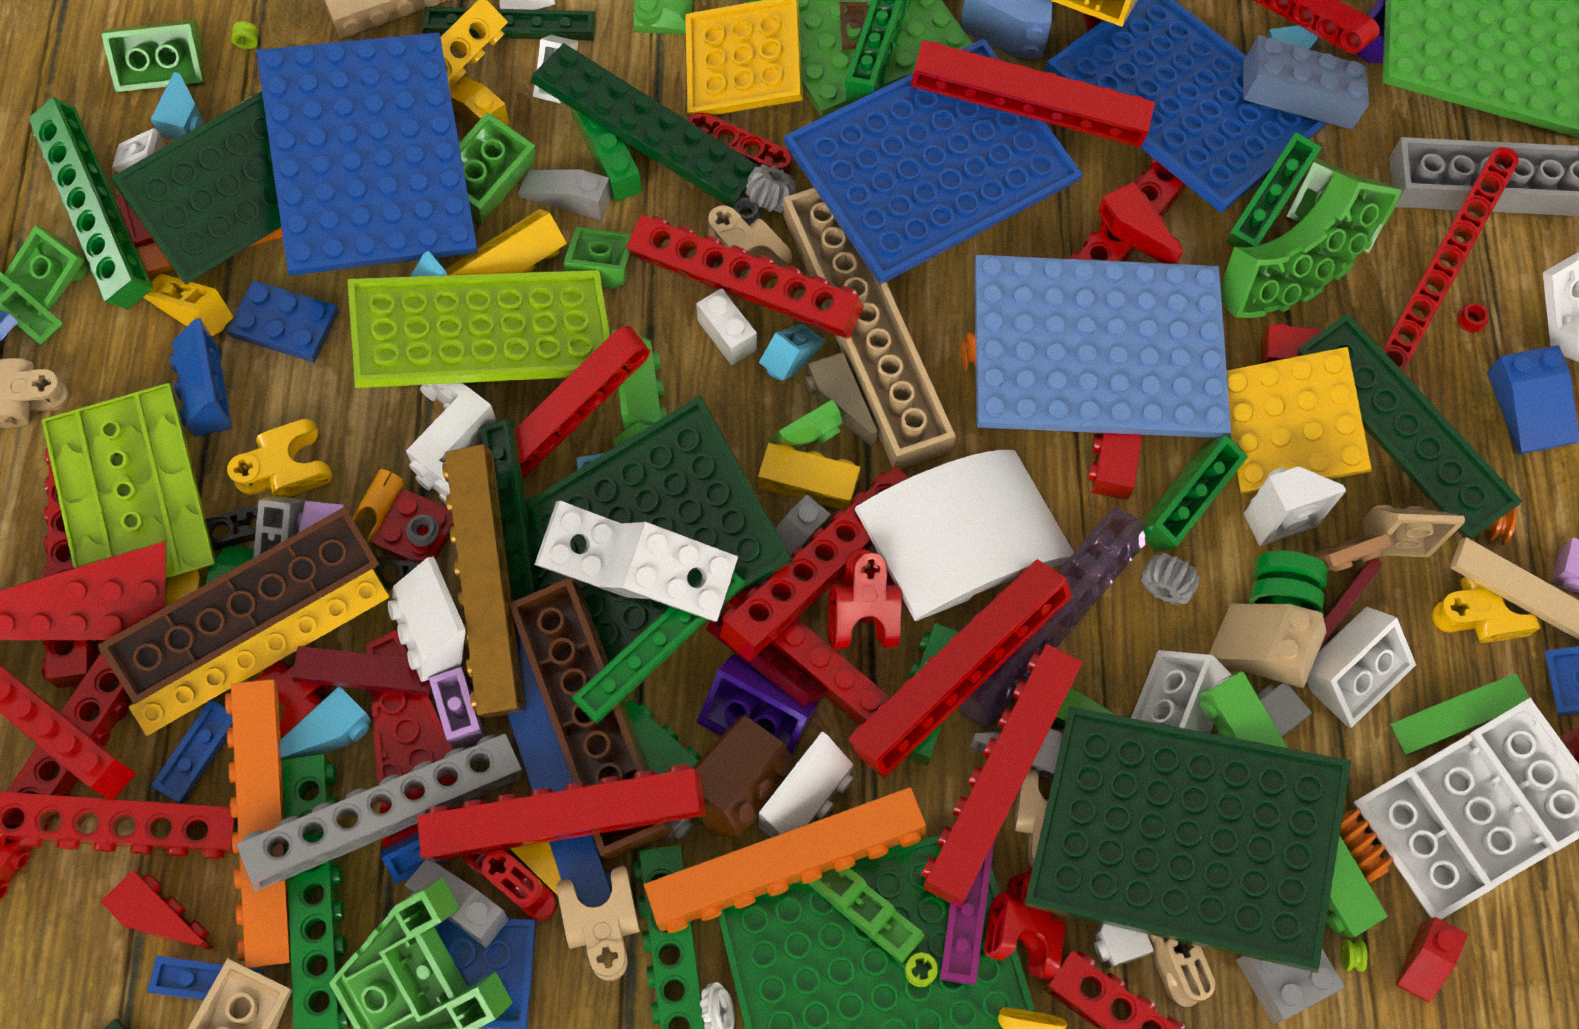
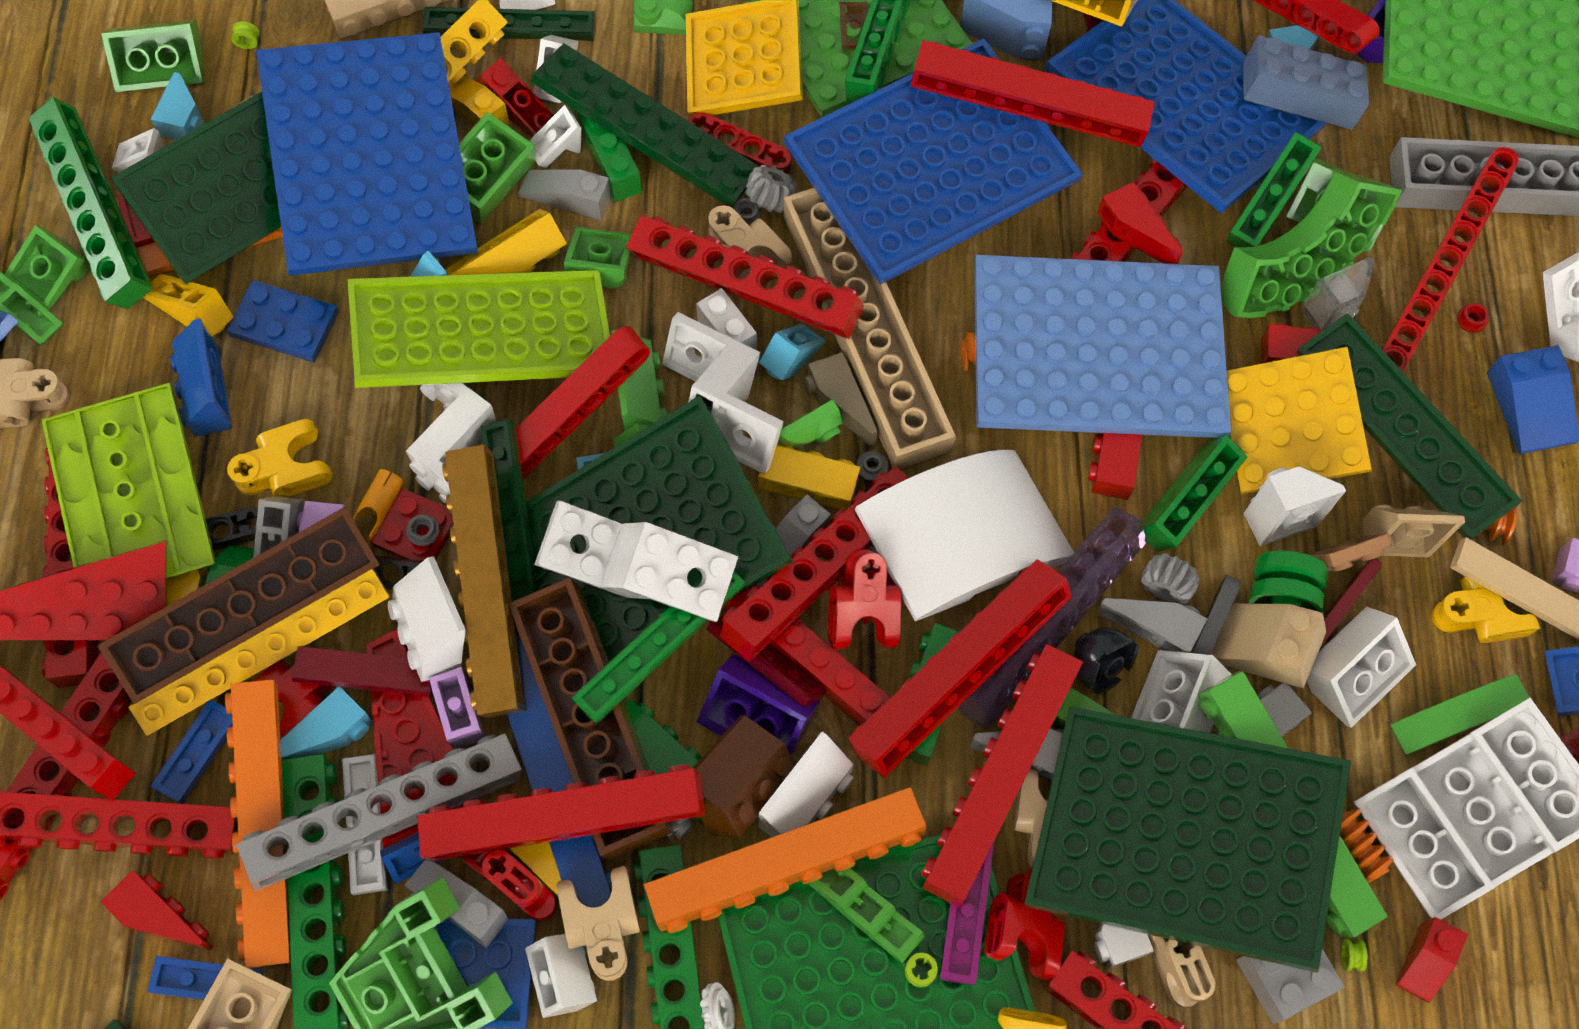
none -> white tile [342,754,388,896]
none -> red slope [476,57,554,137]
none -> white brick [525,934,597,1018]
none -> white slope [529,105,581,168]
none -> white bracket [662,312,784,474]
none -> dark grey plate [857,451,888,482]
none -> black cylinder [1073,627,1139,694]
none -> light grey slope [1096,598,1207,653]
none -> dark grey beam [1190,575,1241,655]
none -> clear slope [1301,257,1375,330]

